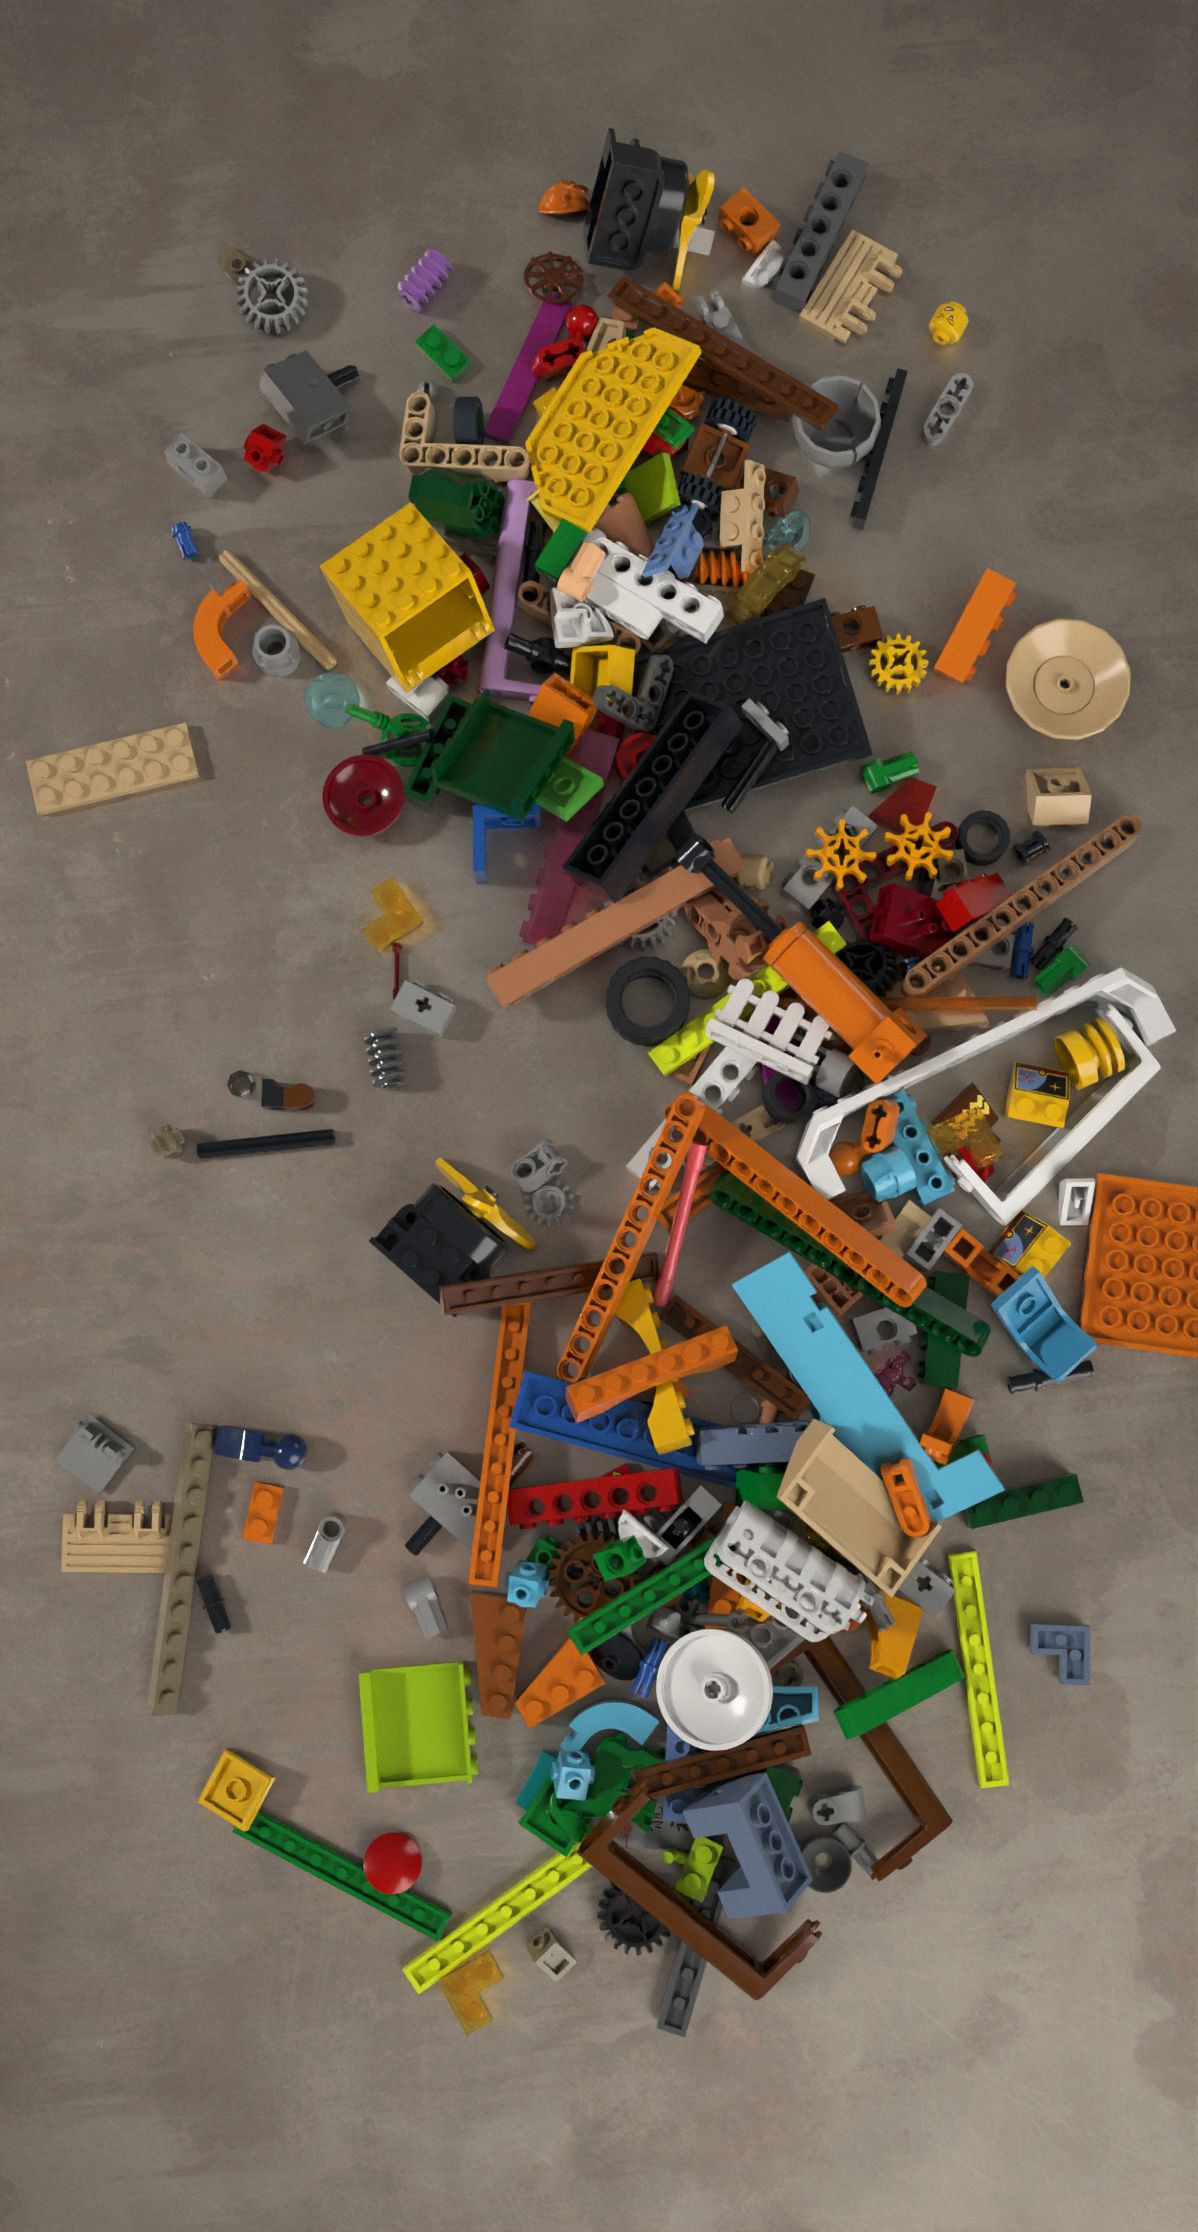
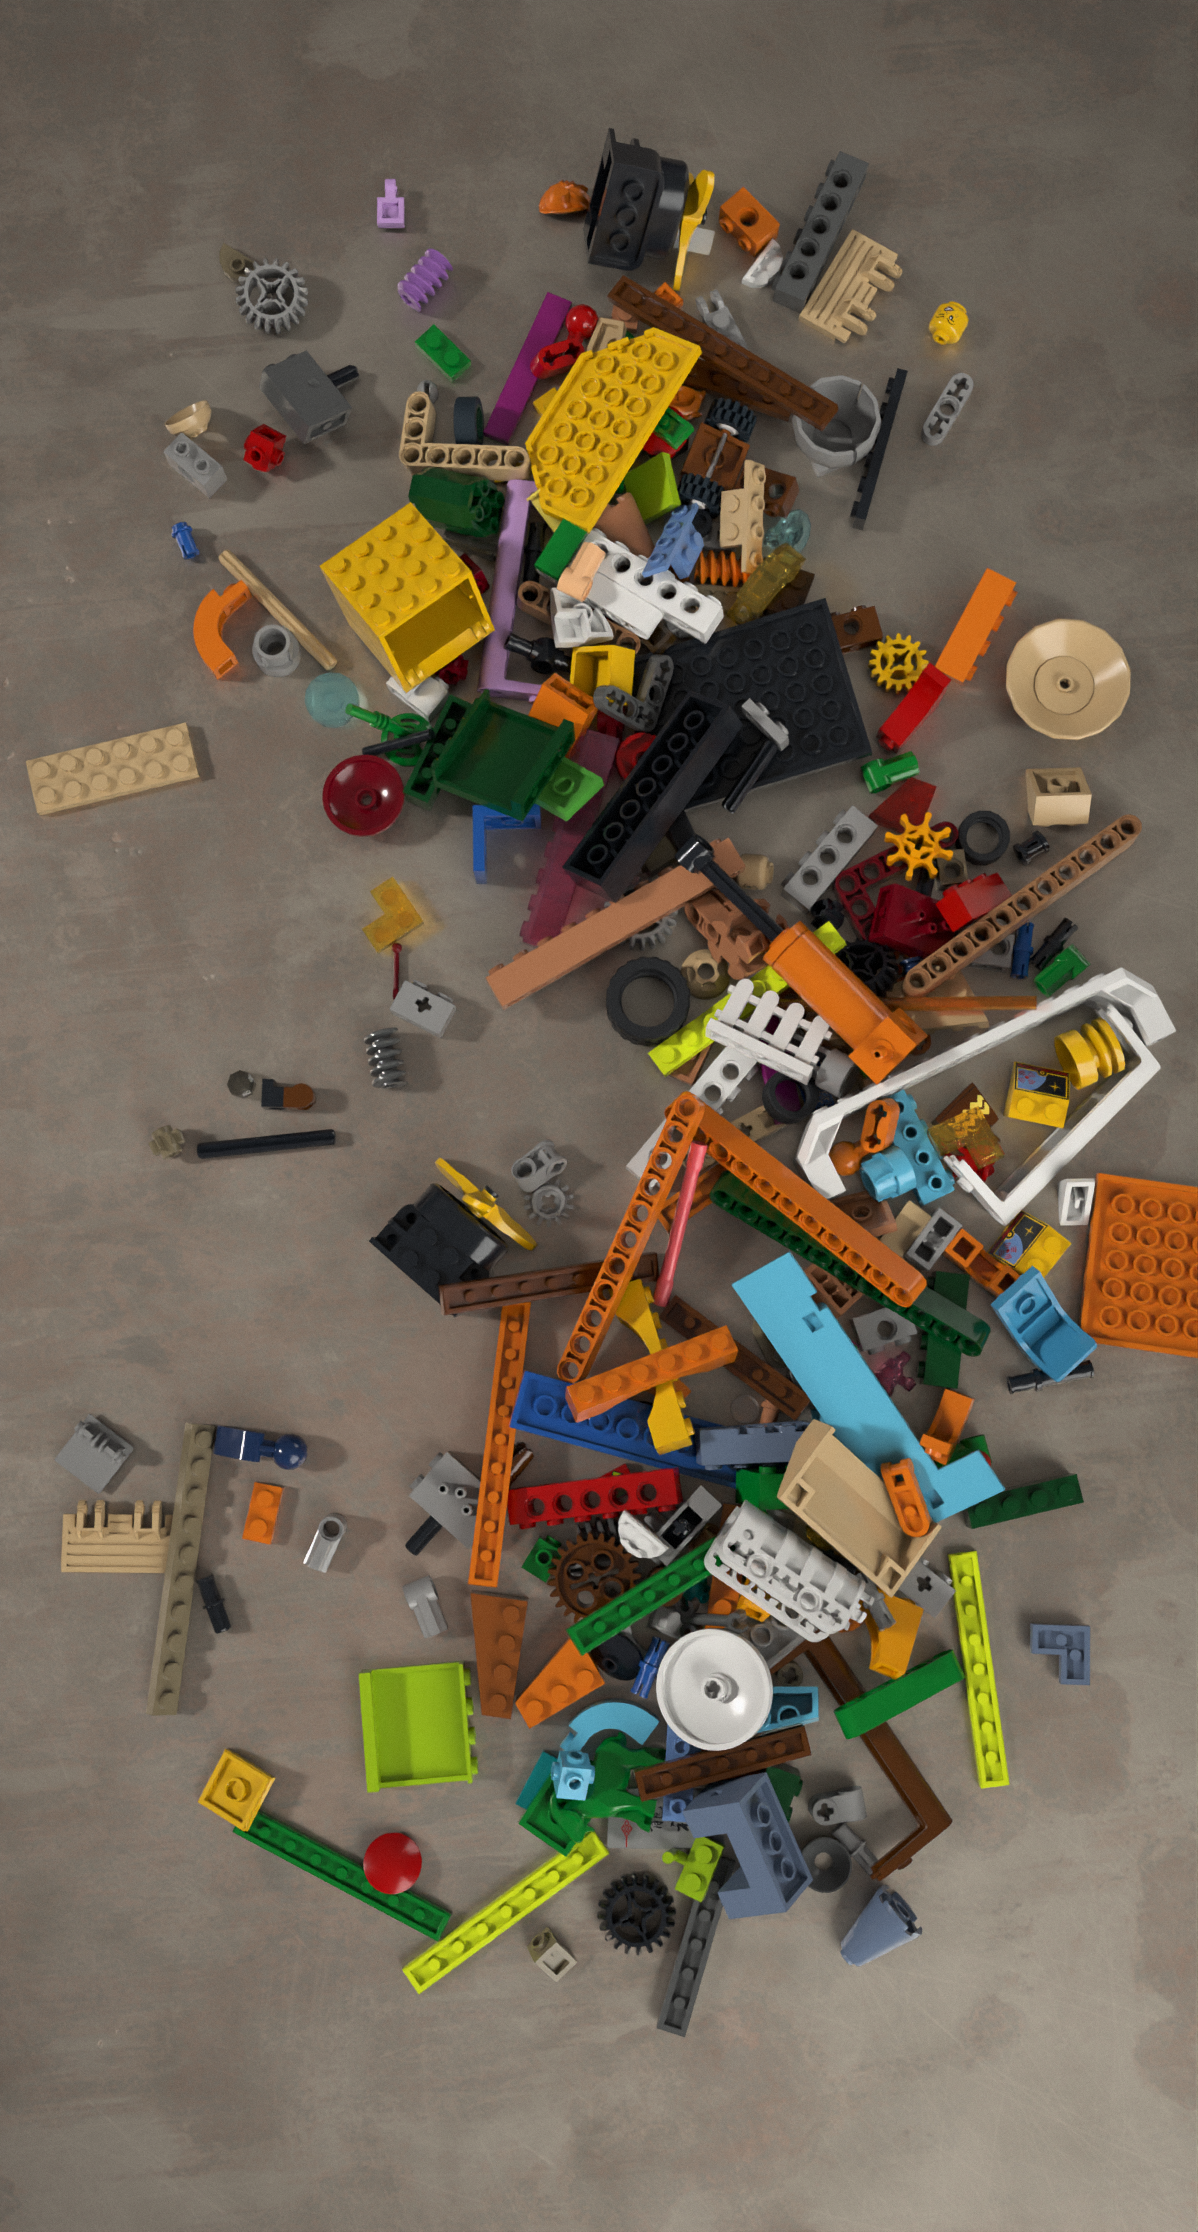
clear yellow plate [438,1949,504,2036] -> none
medium azure brick [504,1559,549,1608] -> none
copper wheel [524,251,584,303] -> none
reddish brown piece [577,1777,822,2001] -> none
green brick [593,1535,647,1582] -> none
light orange gear [805,819,876,891] -> none
none -> tan piece [164,400,212,439]
none -> lavender plate [377,179,405,228]
none -> sand blue cone [840,1885,922,1967]
none -> red arch [876,663,951,754]

